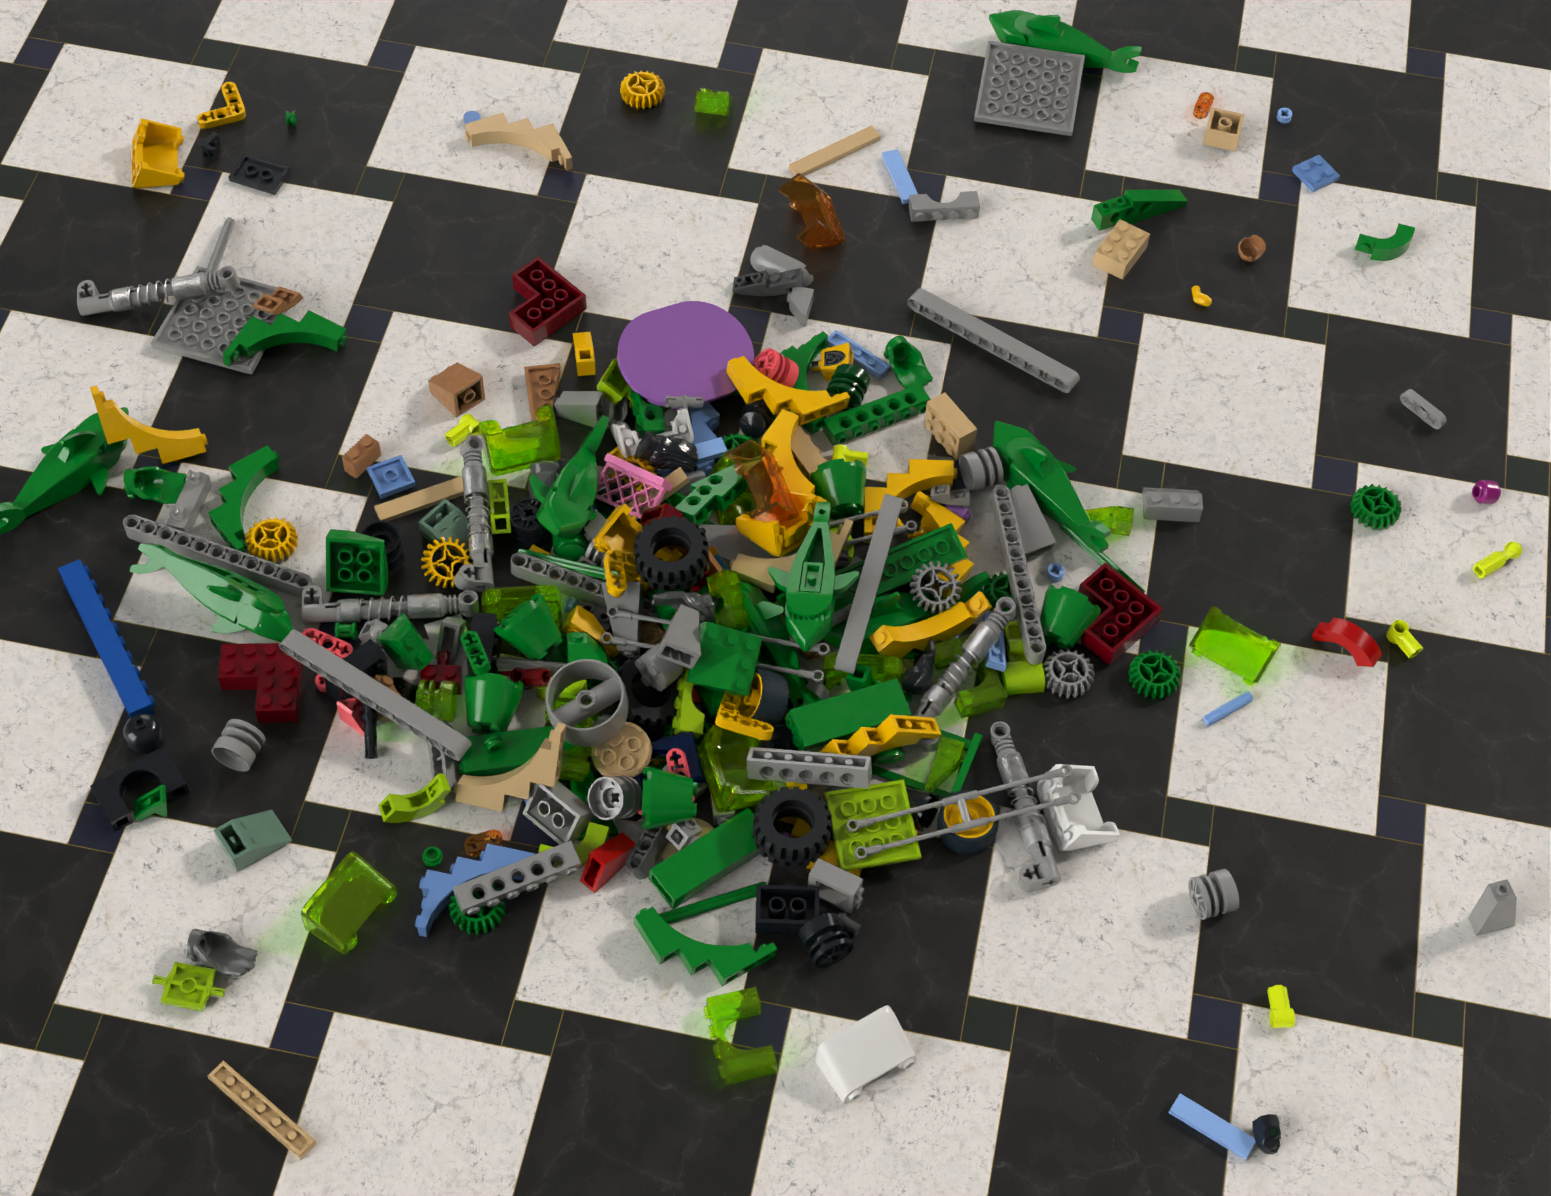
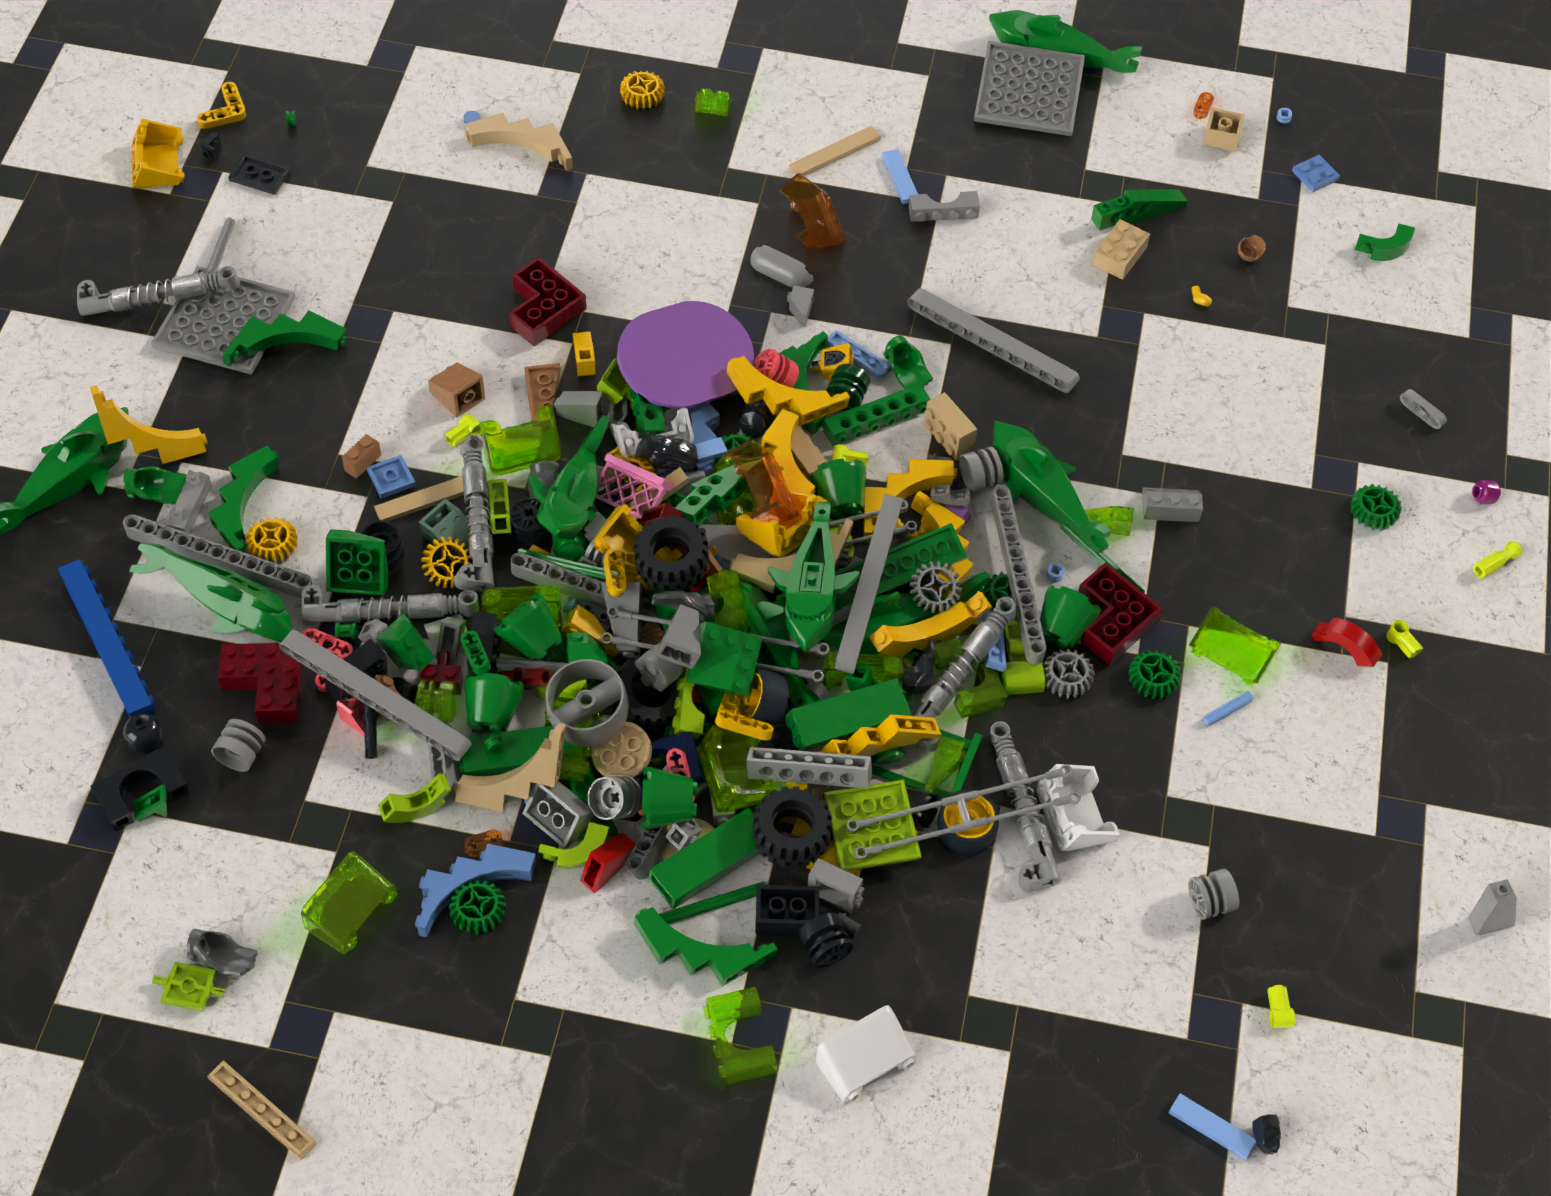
sand green slope [214,810,292,872] -> none
medium nougat slope [252,286,303,315] -> none
green plate [422,846,443,867] -> none
light grey brick [453,840,581,915] -> none
light grey pin [665,395,704,409] -> none
dark grey slope [732,268,804,296] -> none
light grey slope [1010,484,1056,559] -> none

